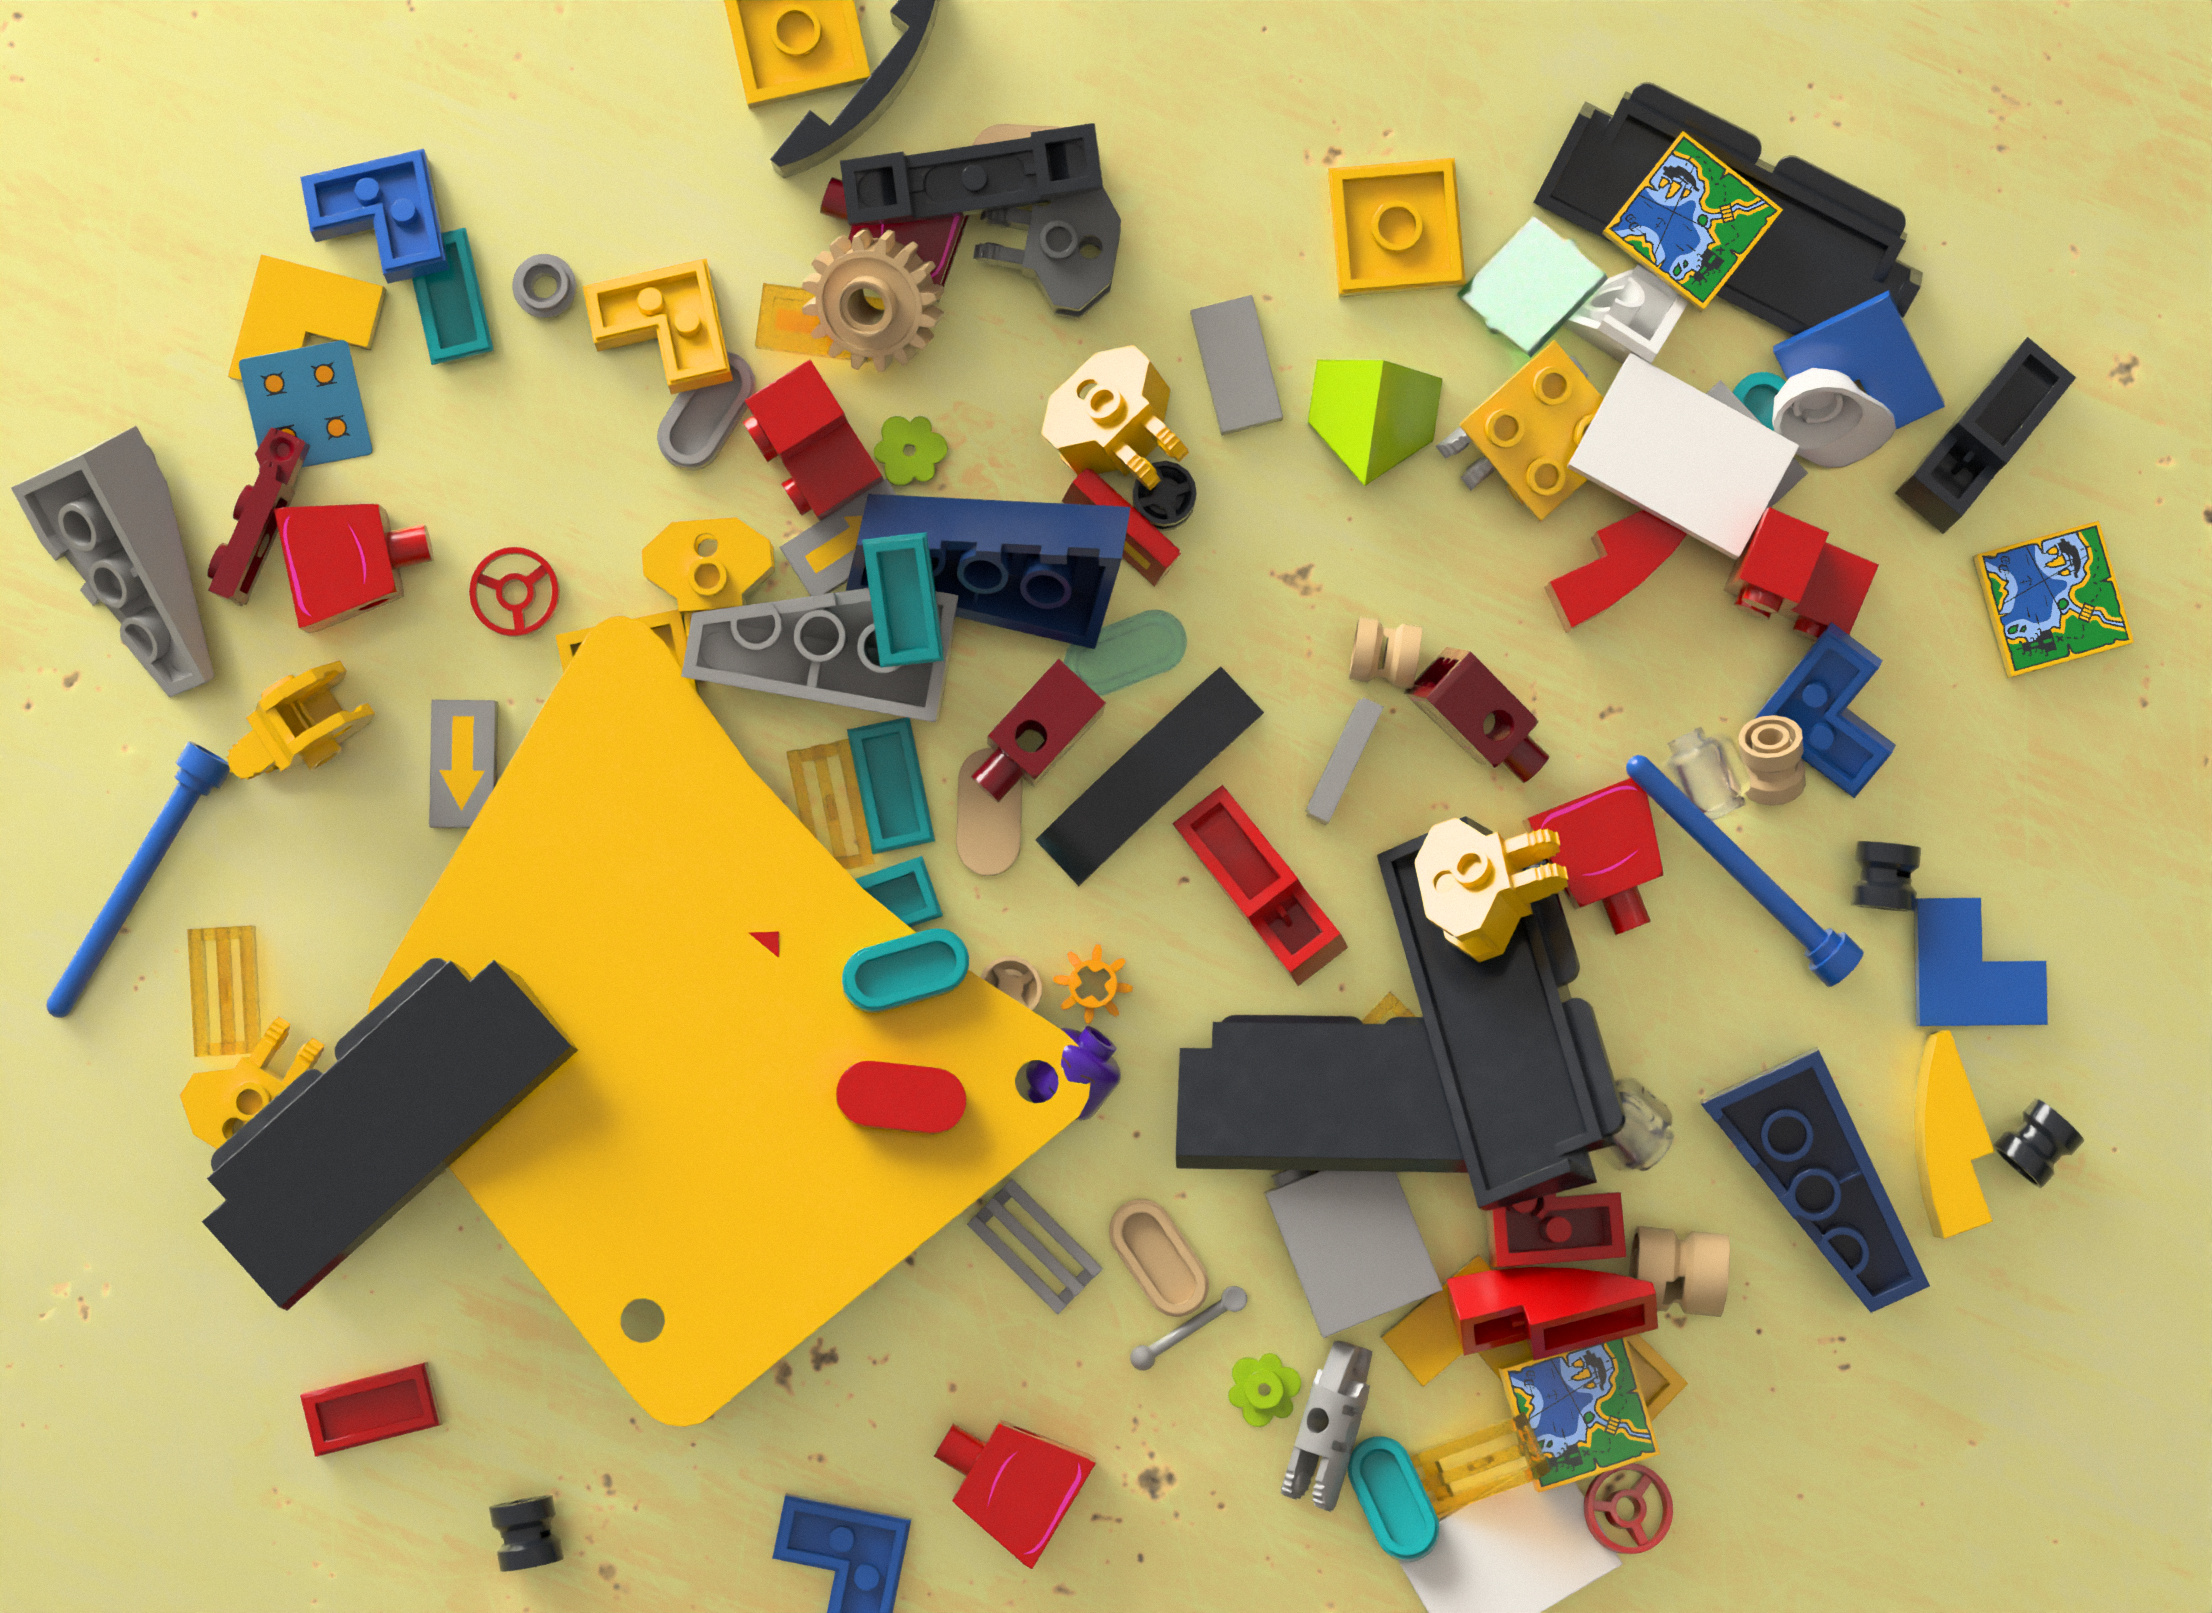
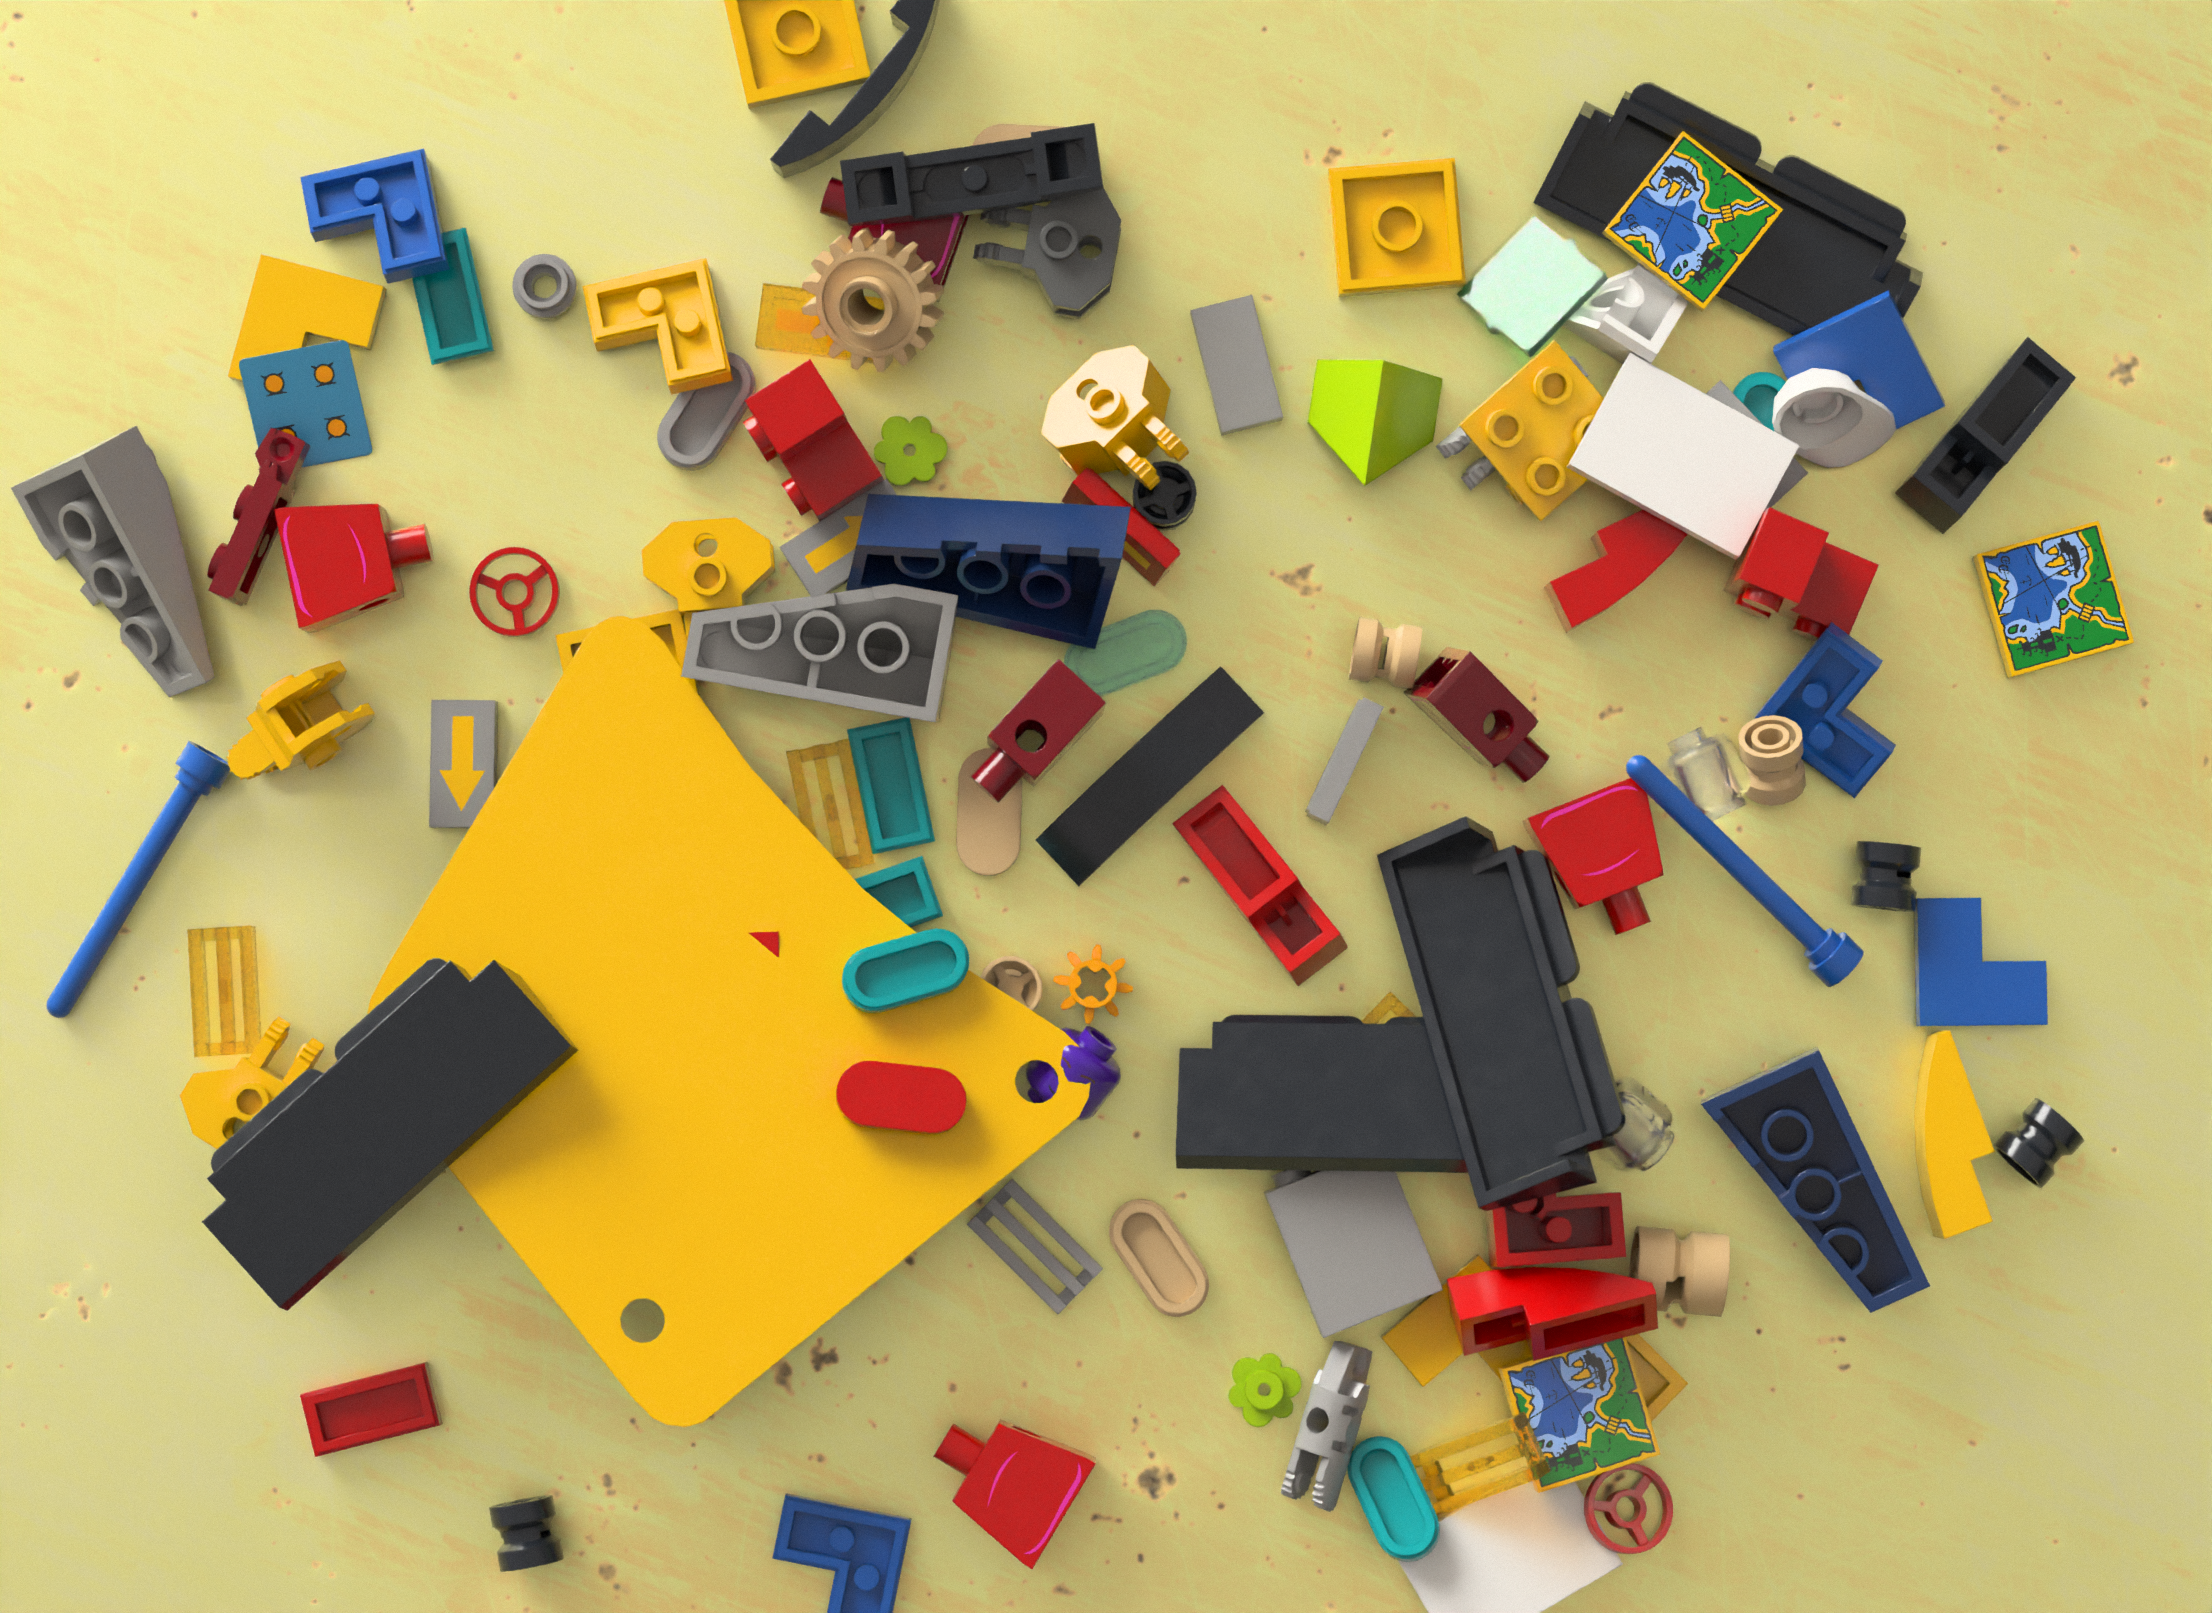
teal tile [862,532,945,668] -> none
light grey hinge [1130,1286,1247,1371] -> none
hinge [1414,818,1568,962] -> none

